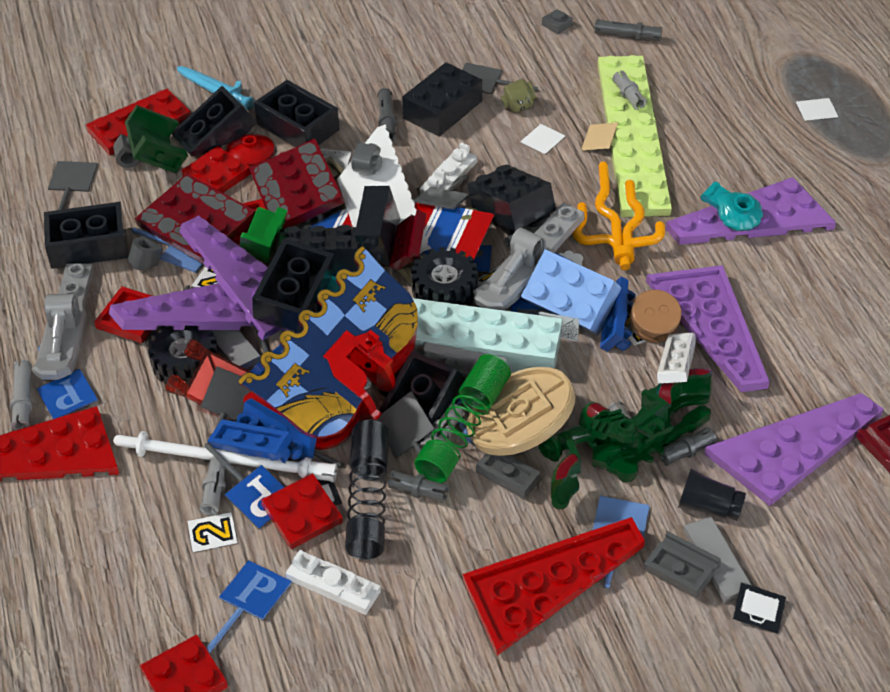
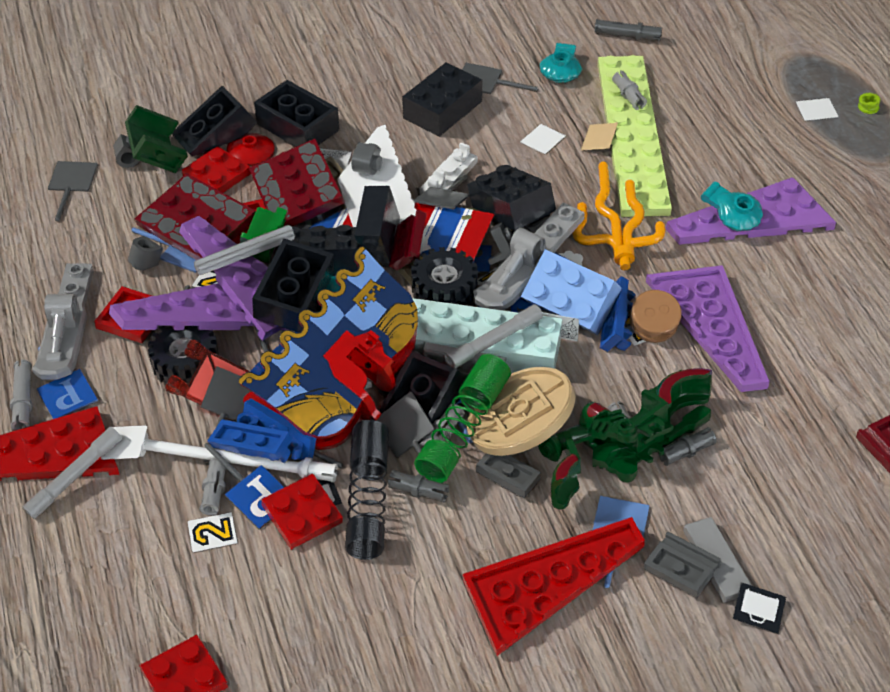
black brick [44,201,128,269] -> none
red plate [86,89,191,156] -> none
medium azure sword [177,66,255,110] -> none
blue piece [206,560,292,653] -> none
light grey tile [213,330,260,371] -> none
white plate [285,550,381,615] -> none
dark grey pin [378,88,397,142] -> none
olive head [500,79,537,113] -> none
dark grey plate [542,9,573,34] -> none
white tile [657,333,696,383] -> none
black plant [678,469,746,521] -> none
medium lavender wing [704,393,884,506] -> none
none -> light grey piece [22,426,122,520]
none -> white sticker [101,426,147,459]
none -> light grey axle [194,225,295,275]
none -> light grey piece [445,304,543,369]
none -> dark grey bracket [488,223,513,266]
none -> teal animal [539,43,582,83]
none -> lime bush [858,93,880,114]

